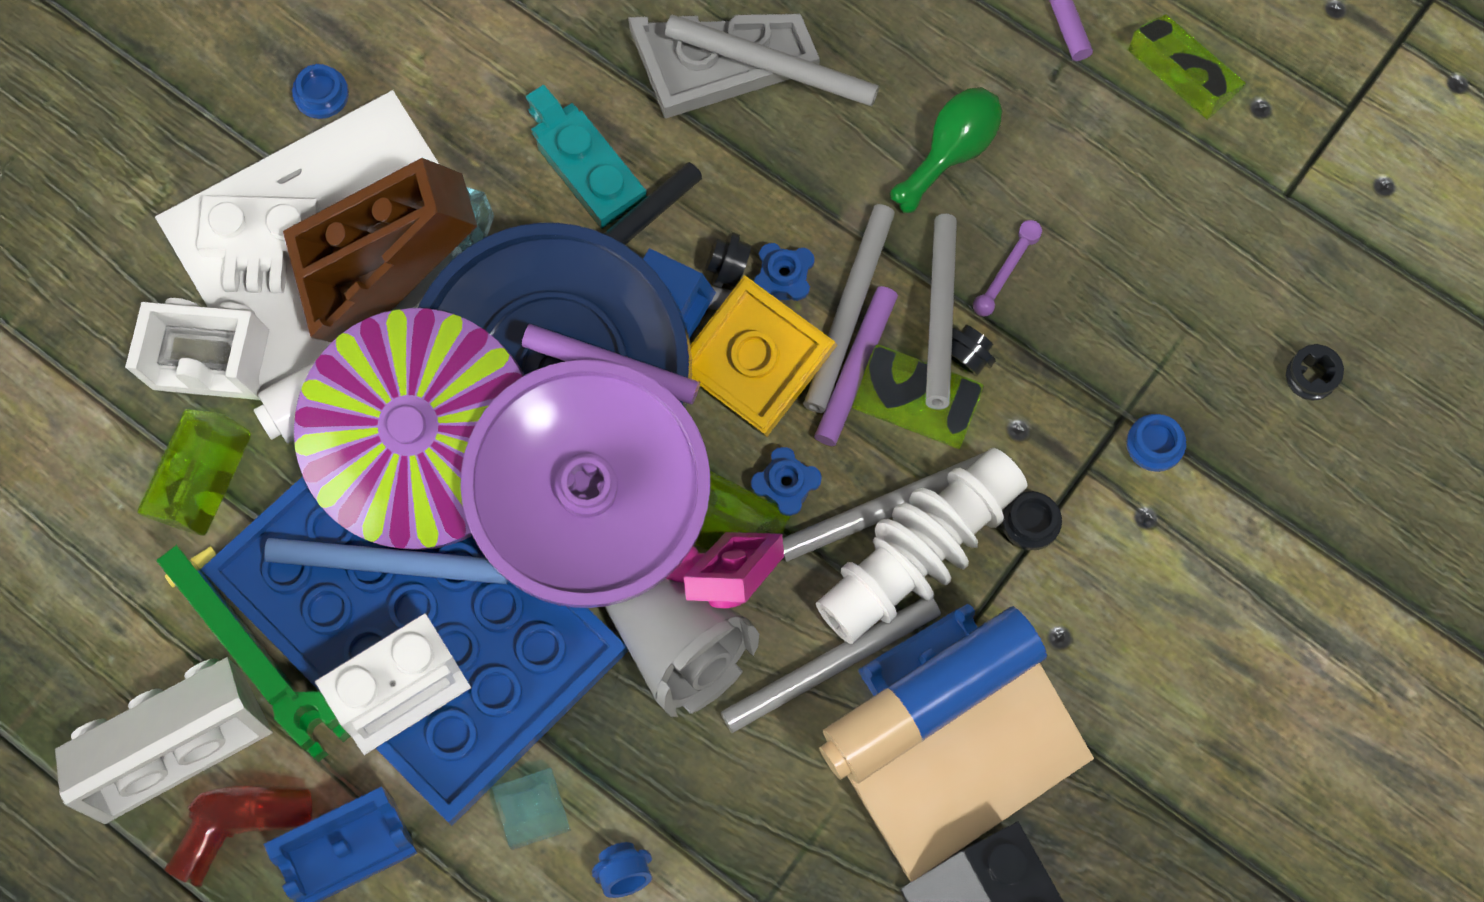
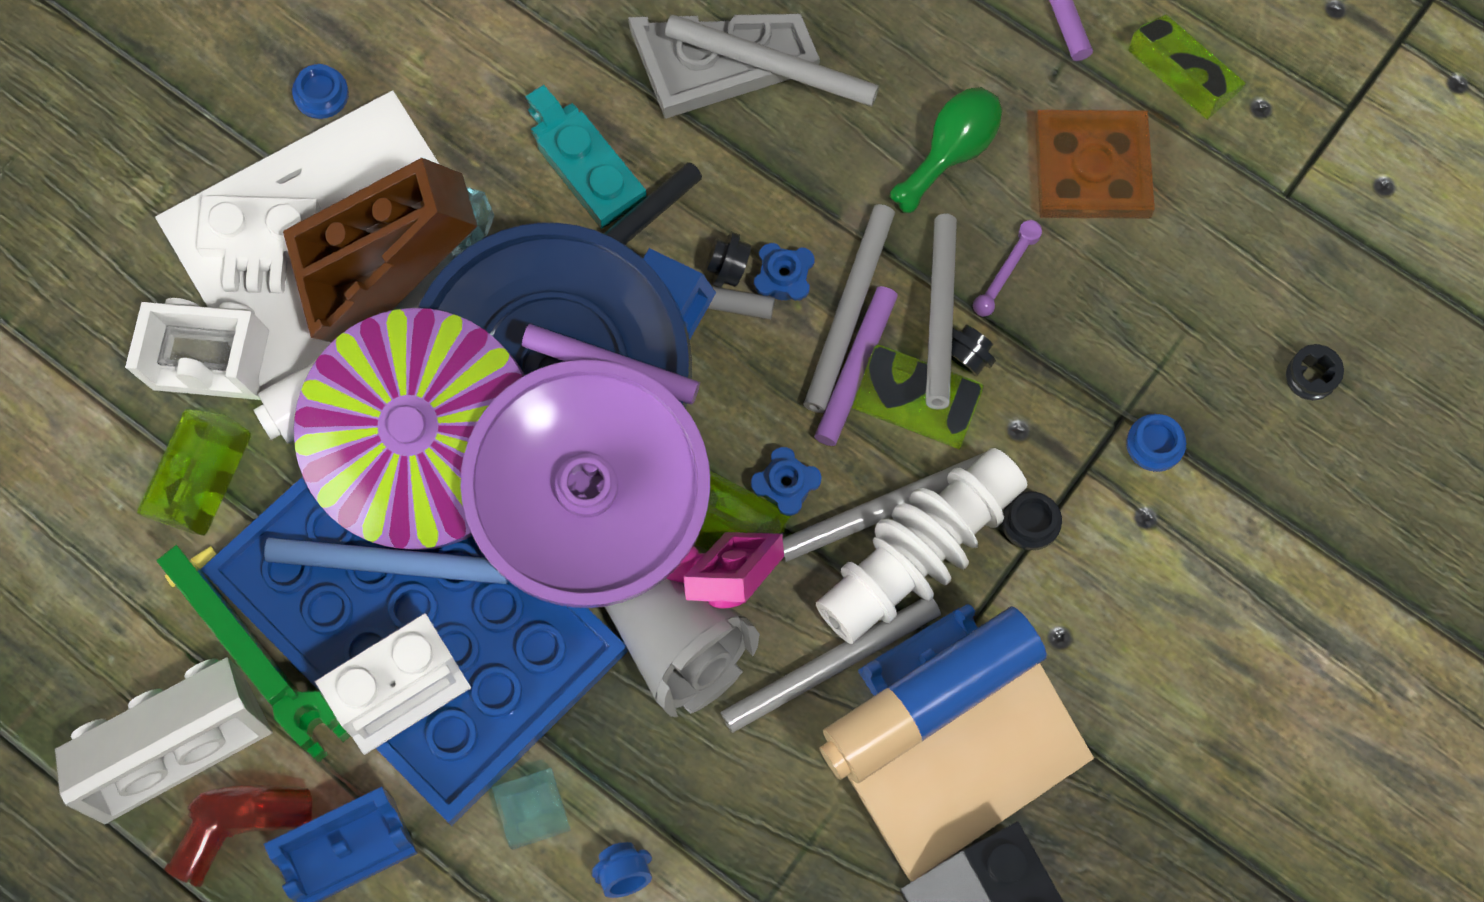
yellow tile [690,275,837,437] -> none
none -> clear orange tile [1035,110,1155,219]

